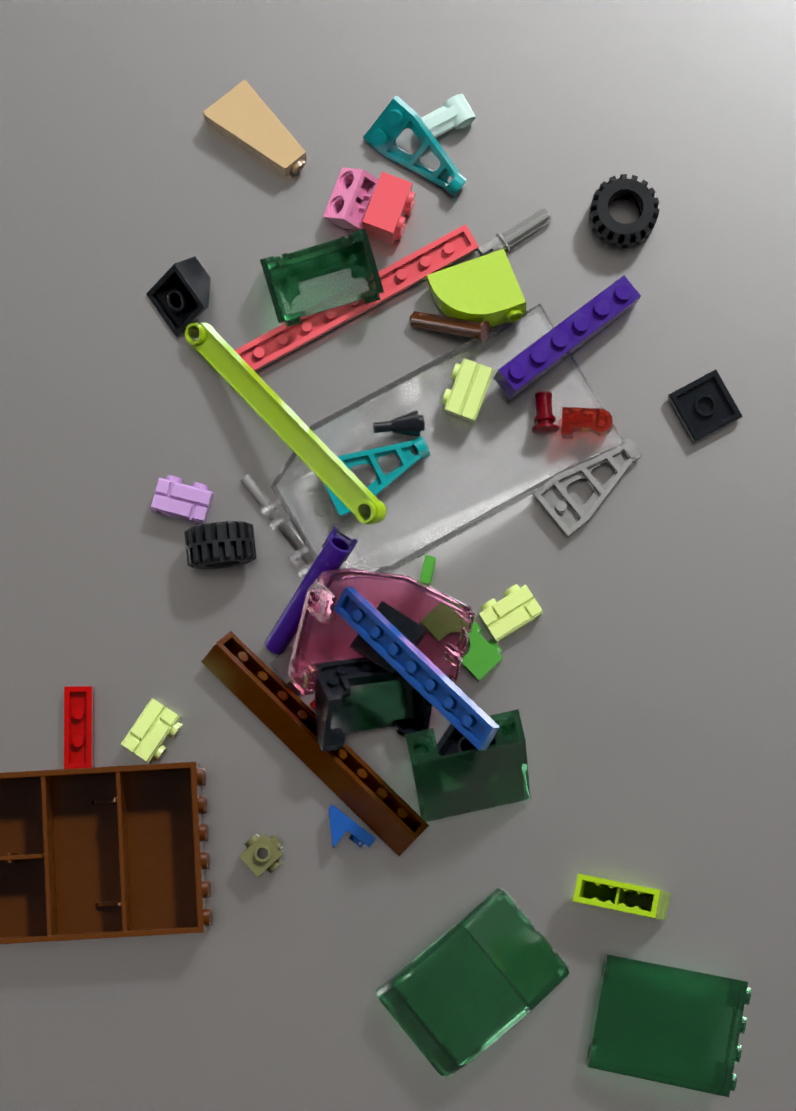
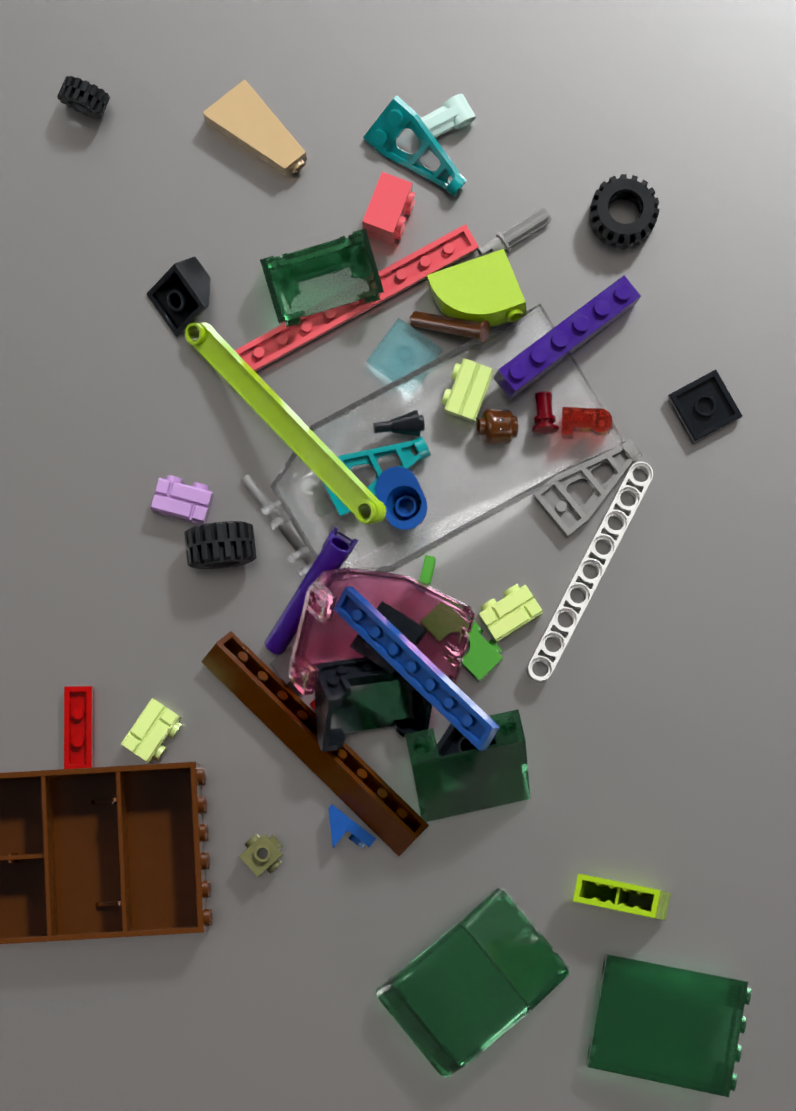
bright pink brick [323,168,379,230] -> none
none -> black tyre [57,76,110,118]
none -> clear light blue plate [367,318,443,394]
none -> blue piece [375,466,428,530]
none -> reddish brown head [476,409,518,445]
none -> white beam [527,462,653,683]

